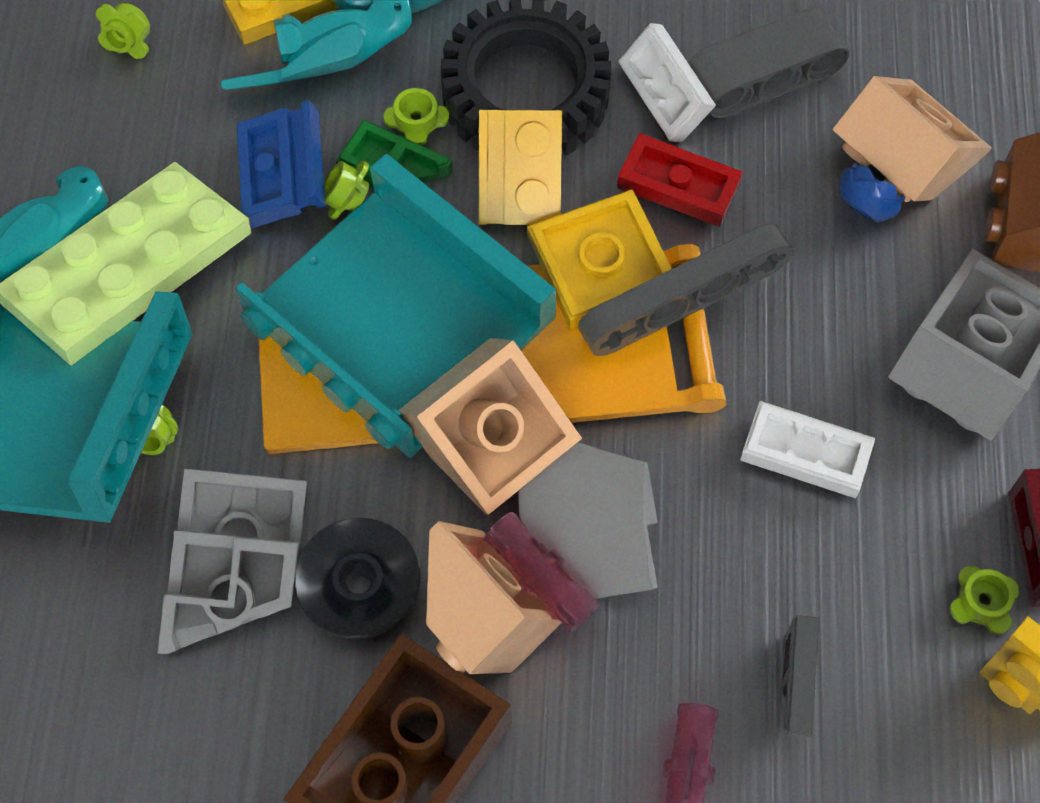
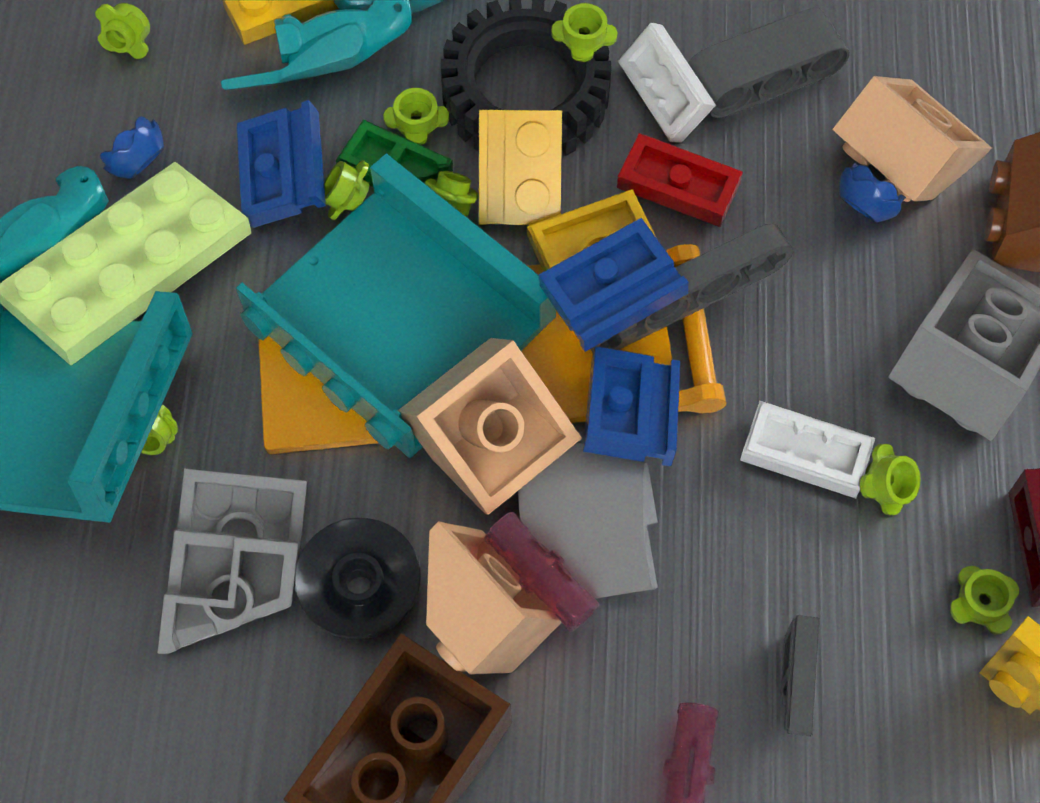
none -> blue plate [100,116,164,179]
none -> lime plate [424,171,478,217]
none -> blue plate [539,218,689,352]
none -> lime plate [551,3,618,62]
none -> blue plate [583,346,680,467]
none -> lime plate [860,444,921,515]

